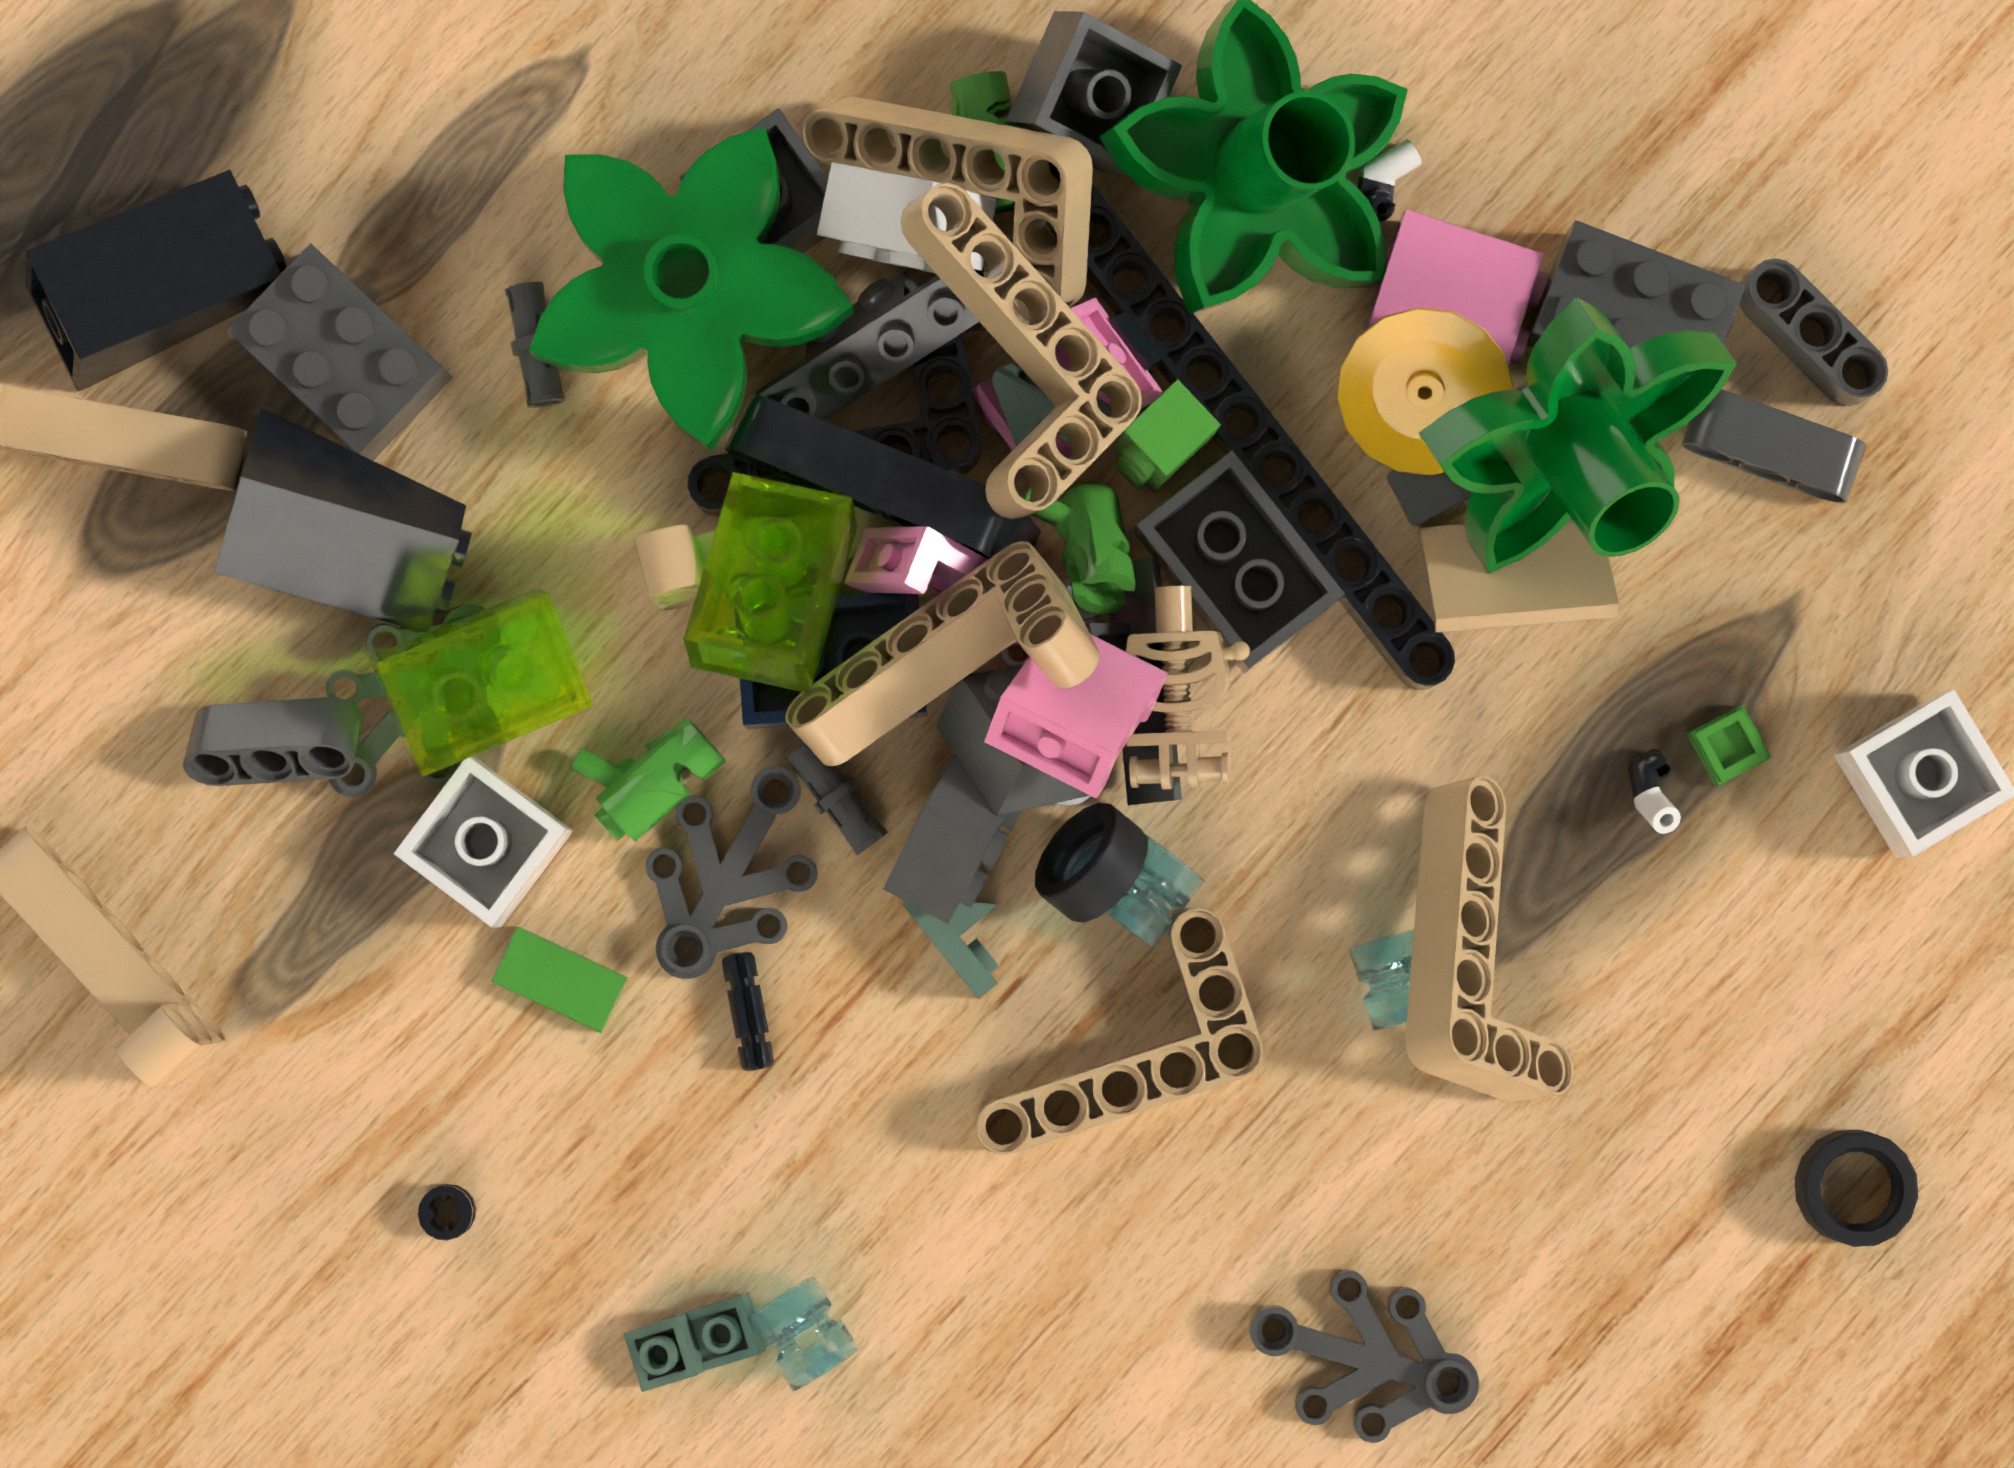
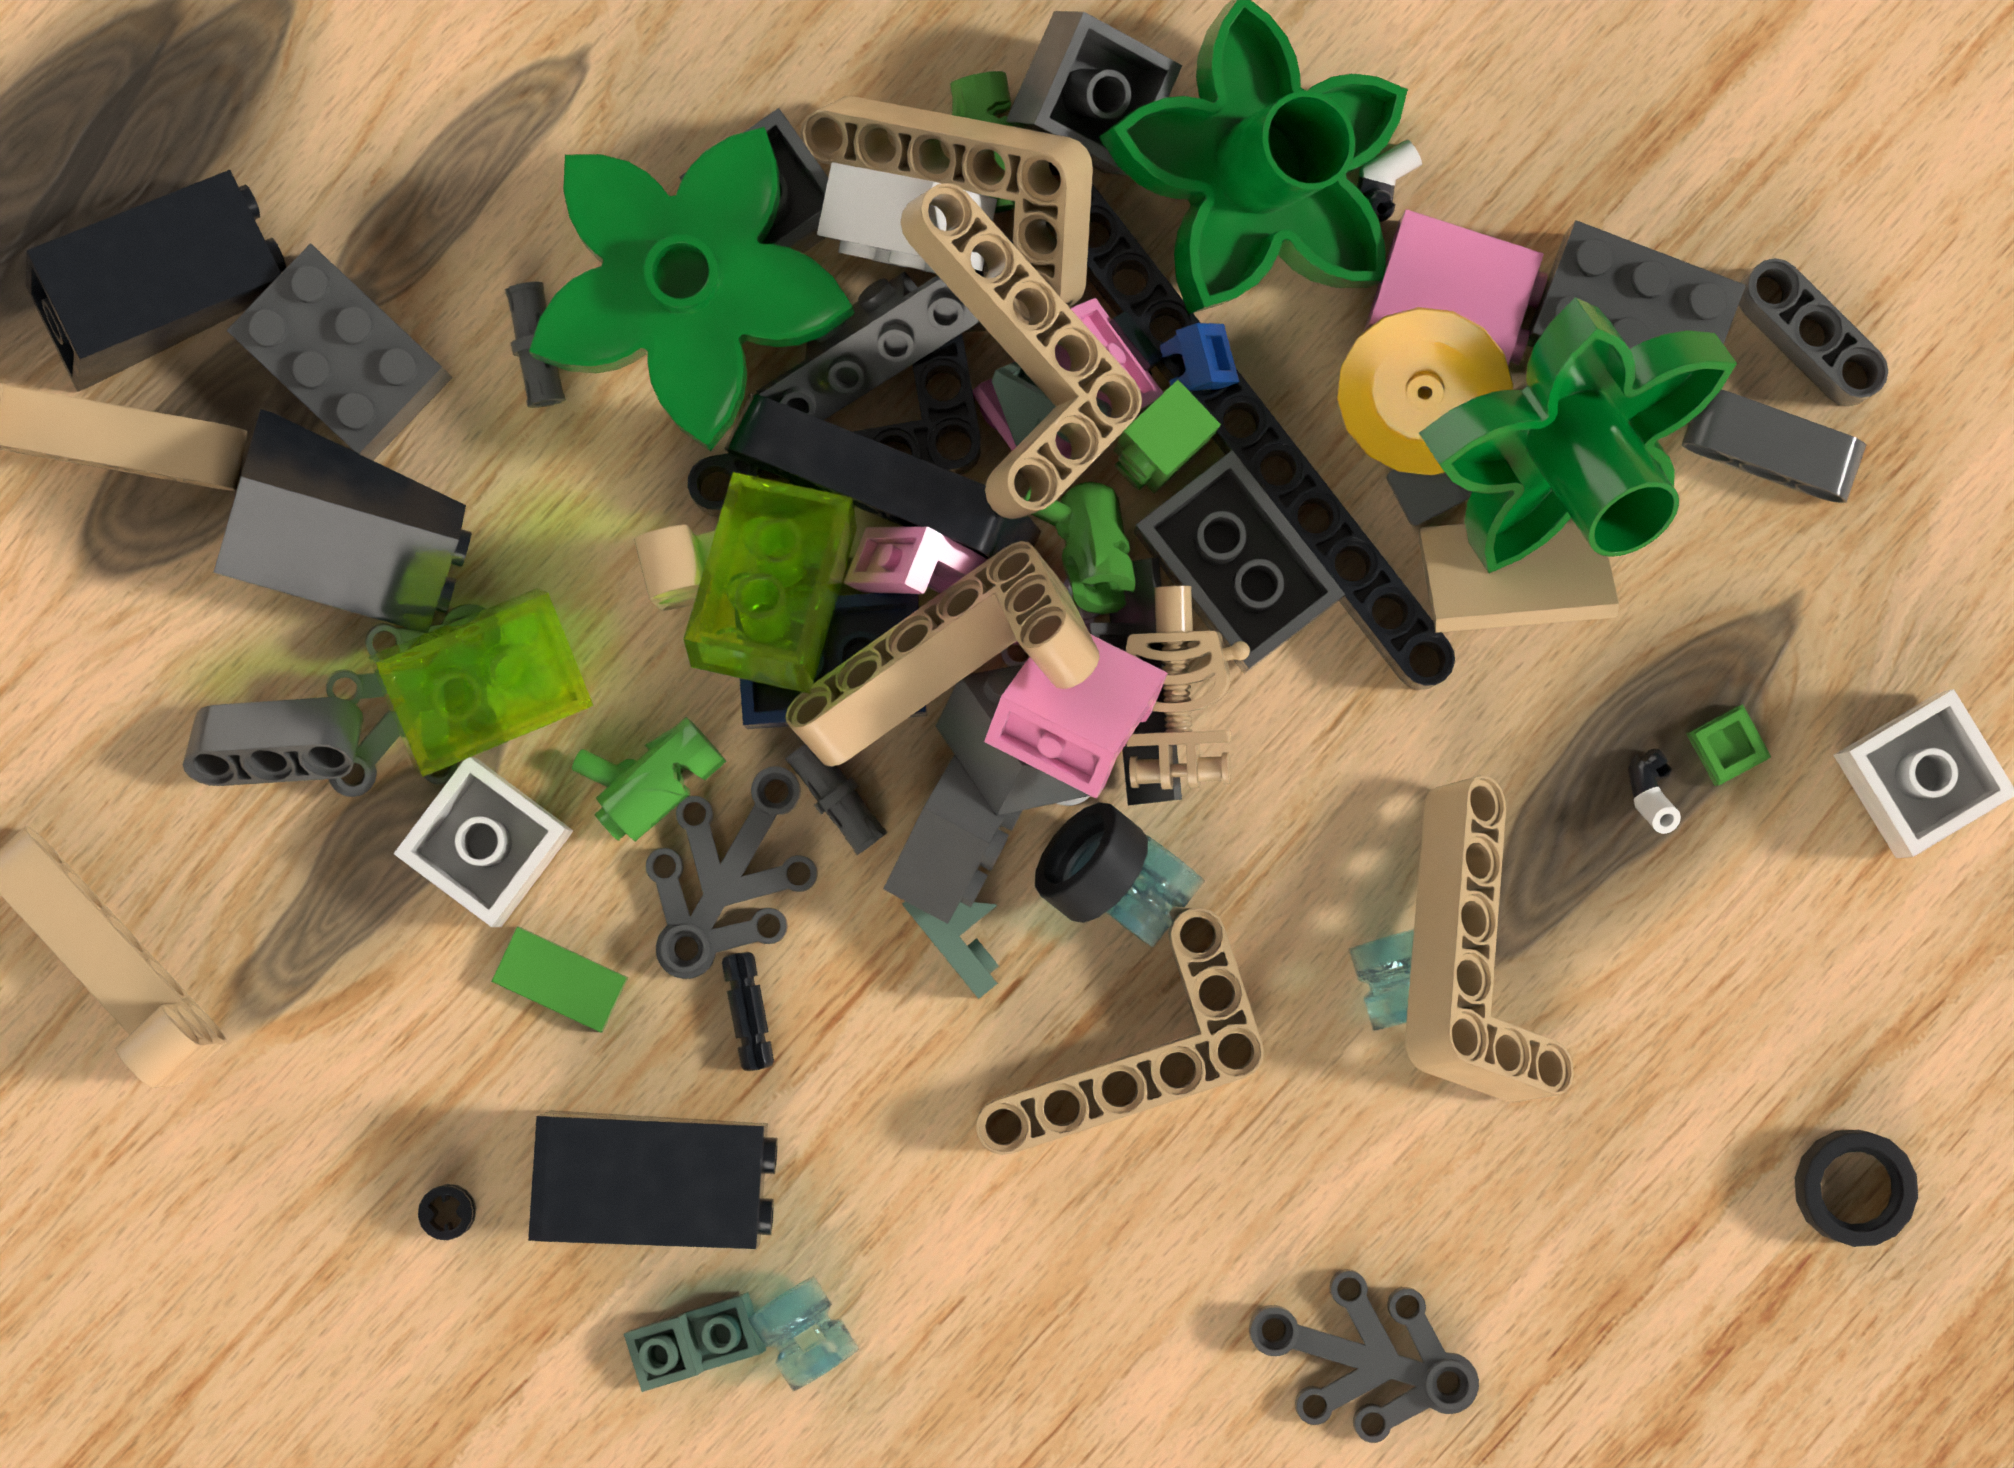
none -> black slope [528,1110,778,1249]
none -> blue tile [1160,323,1239,392]

